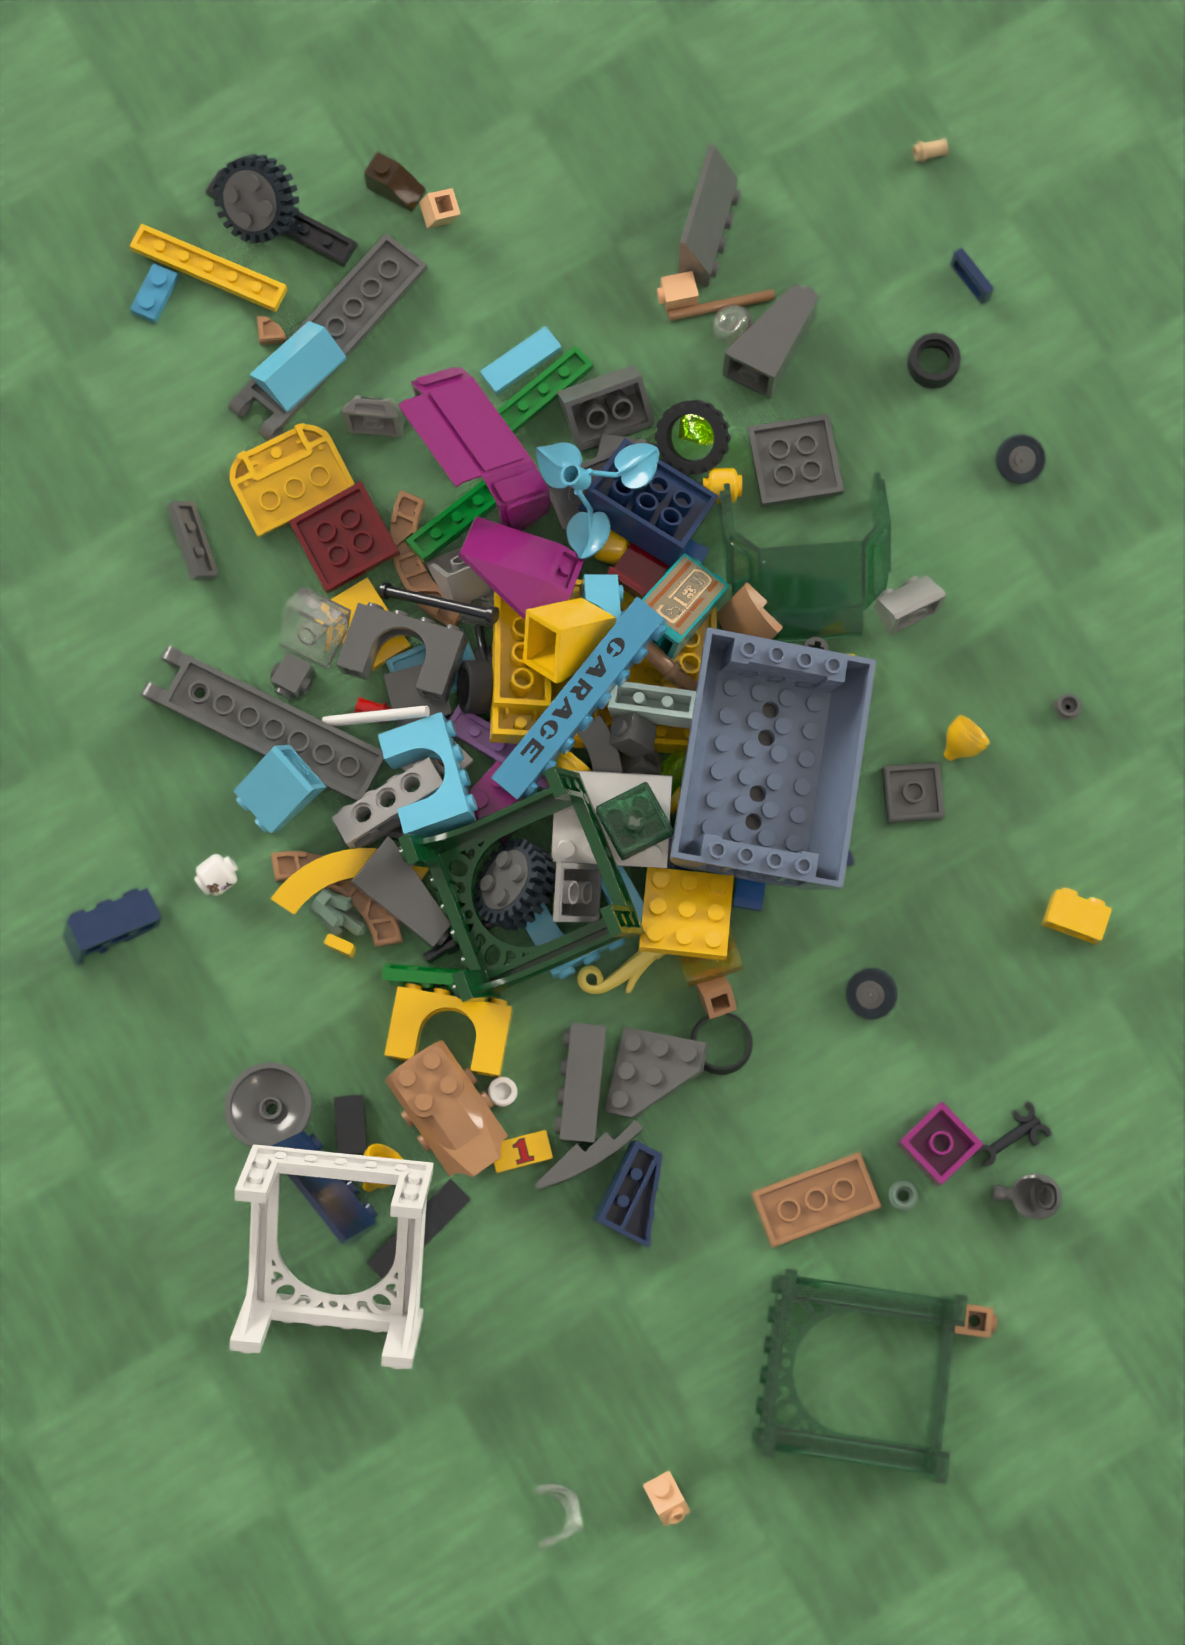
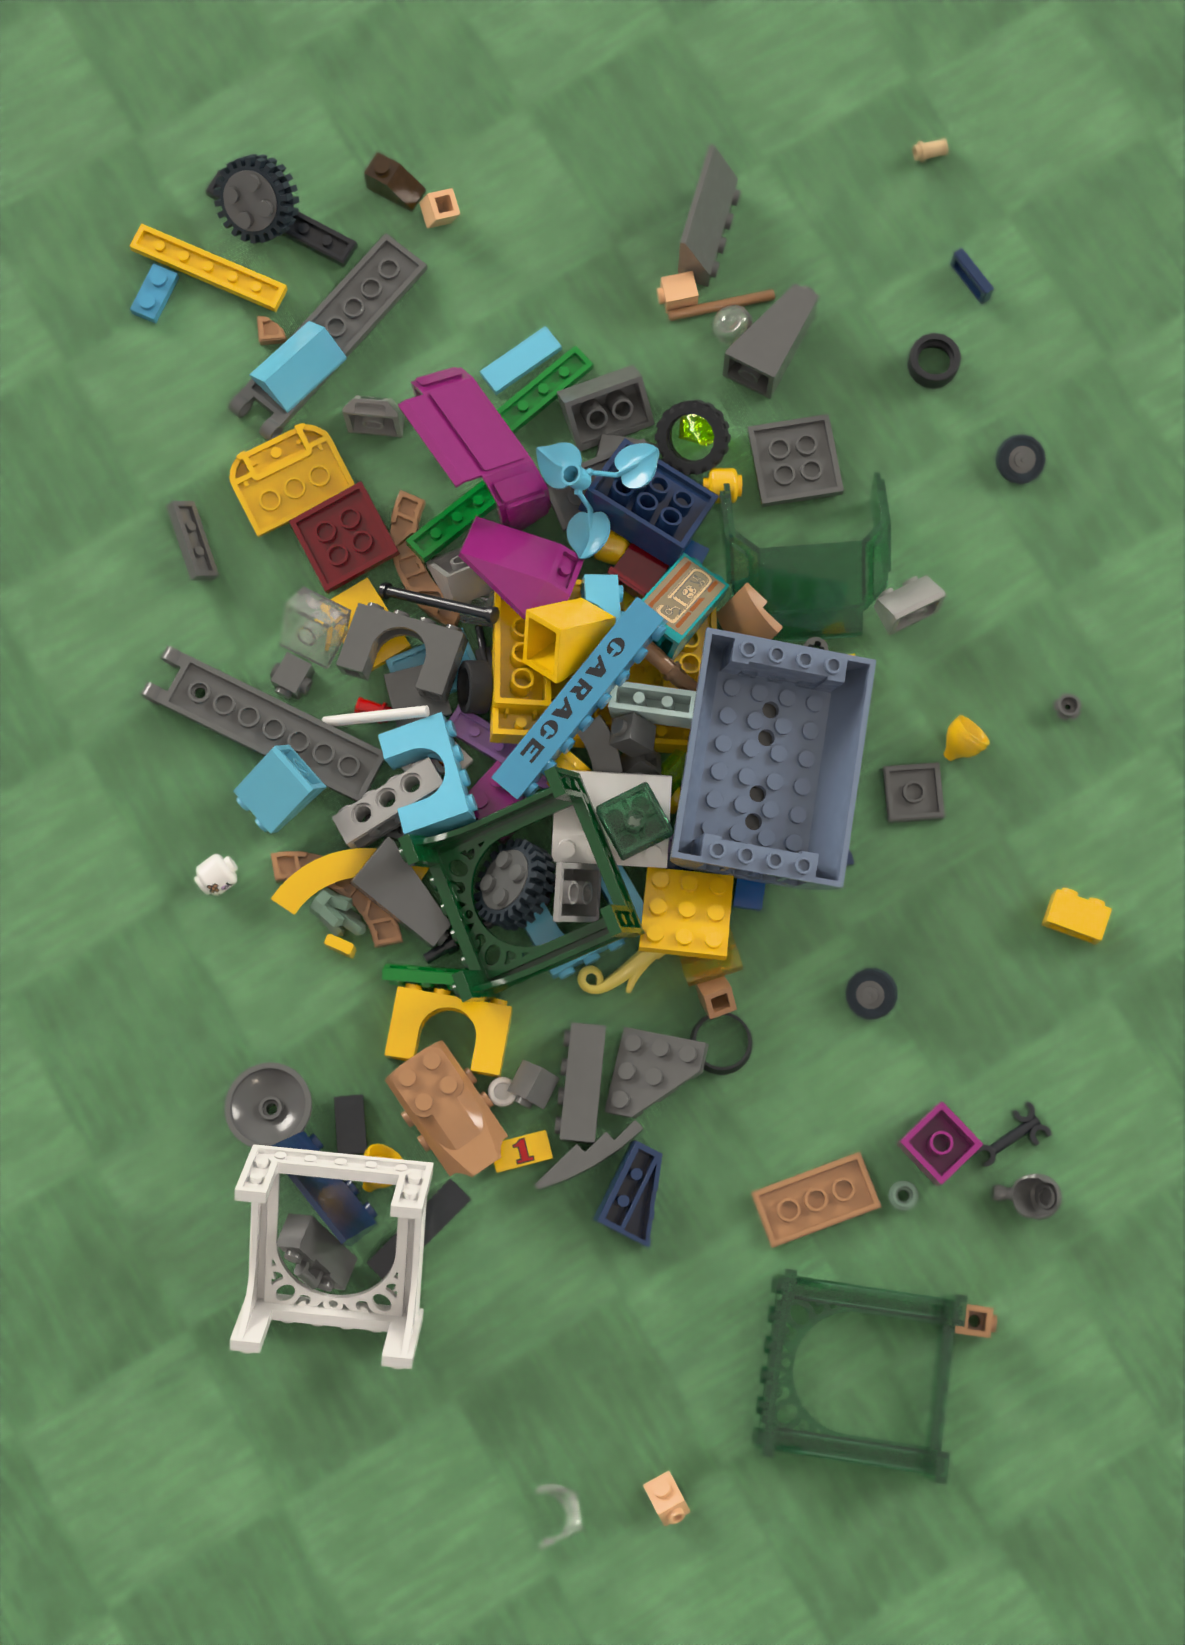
dark blue wedge [62,888,162,967] -> none
none -> dark grey piece [276,1213,358,1292]
none -> dark grey brick [507,1060,560,1109]

